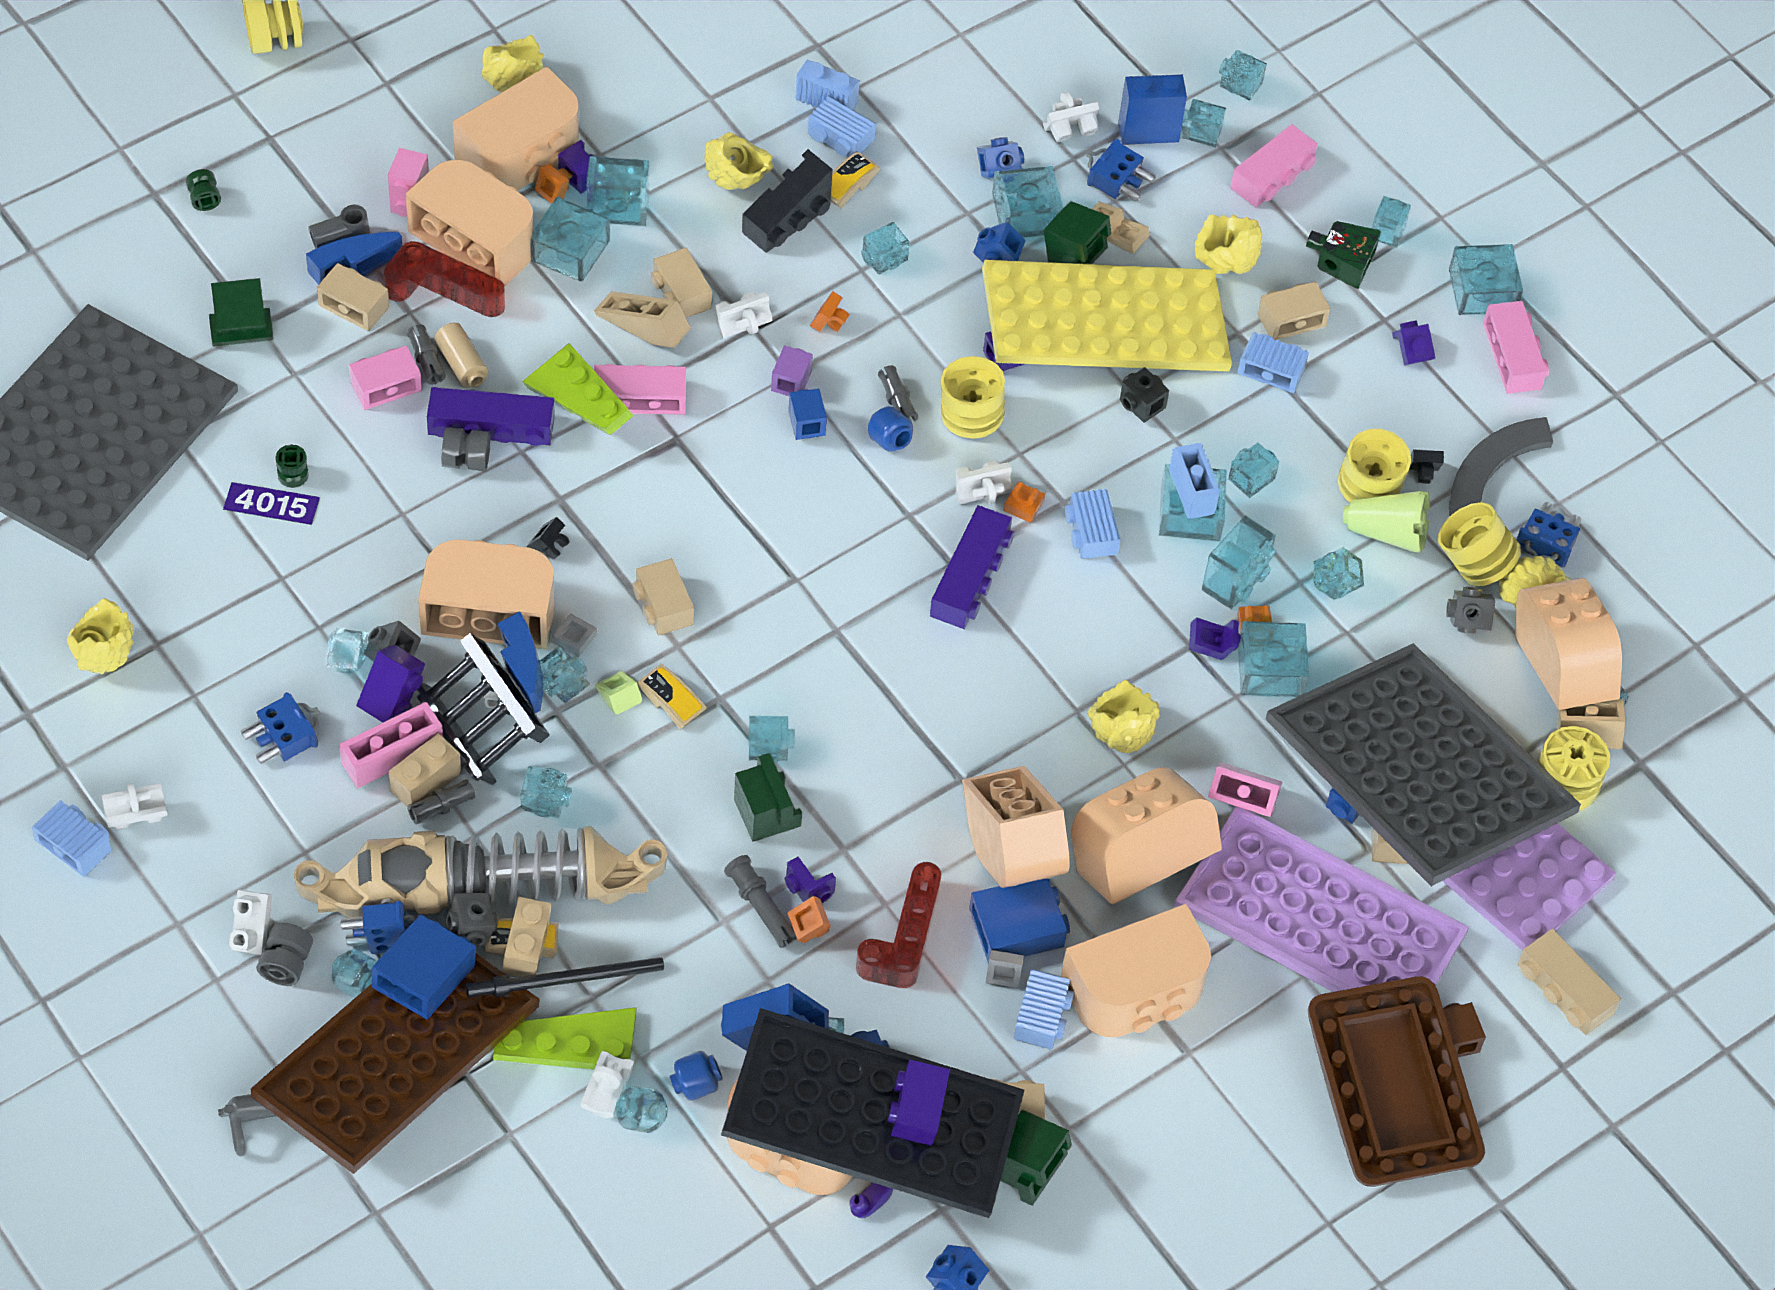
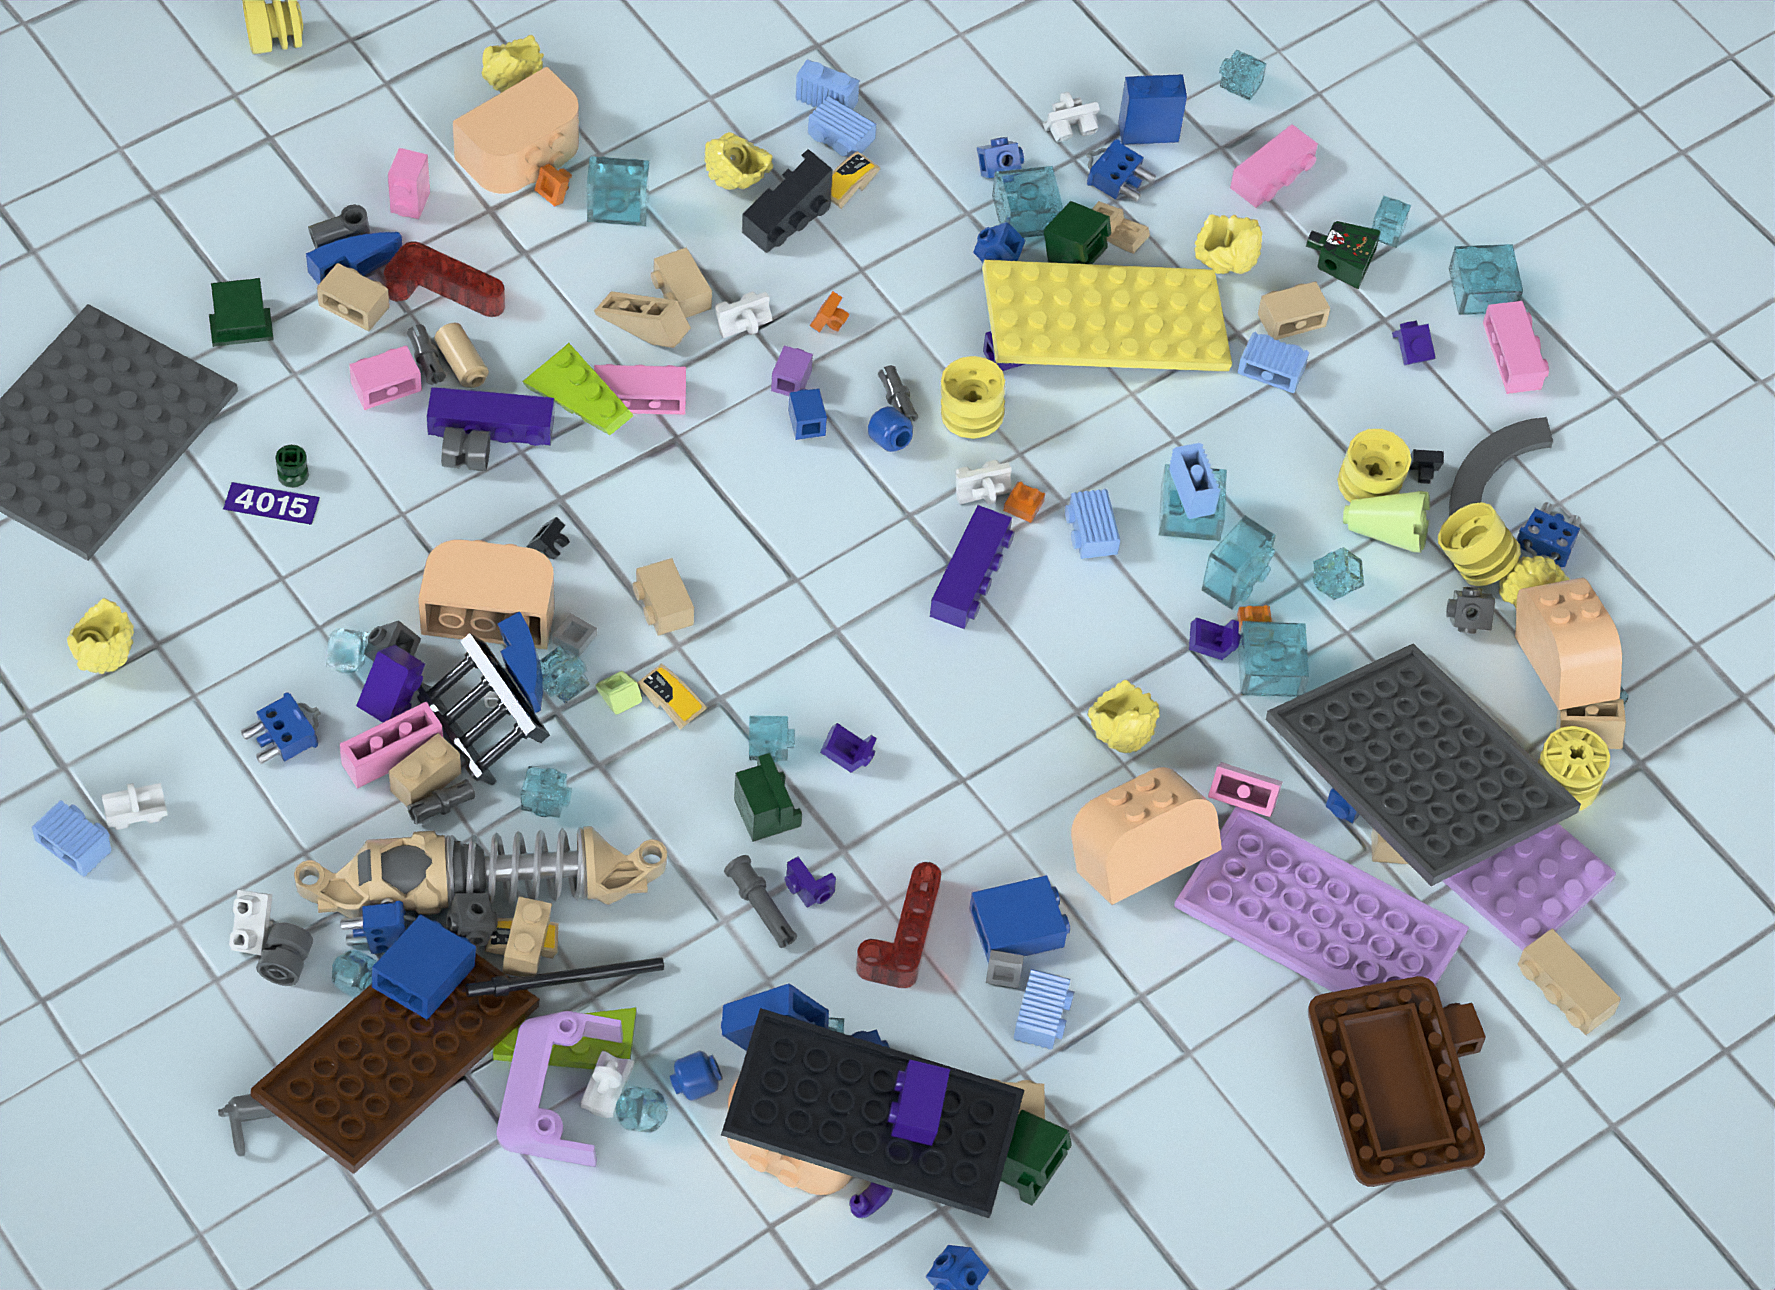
dark green wheel [186,169,221,211] -> none
light nougat brick [406,160,534,291] -> none
clear light blue brick [530,197,610,282] -> none
dark purple brick [558,140,603,194] -> none
orange tile [787,896,831,943] -> none
clear light blue brick [861,222,910,275] -> none
light nougat brick [962,766,1070,888] -> none
light nougat brick [1061,904,1211,1037] -> none
pearl dark grey brick [1120,367,1170,423] -> none
clear light blue brick [1182,99,1226,147] -> none
clear light blue brick [1228,442,1280,498] -> none
none -> lavender windscreen [497,1011,623,1167]
none -> dark purple bracket [820,723,877,773]

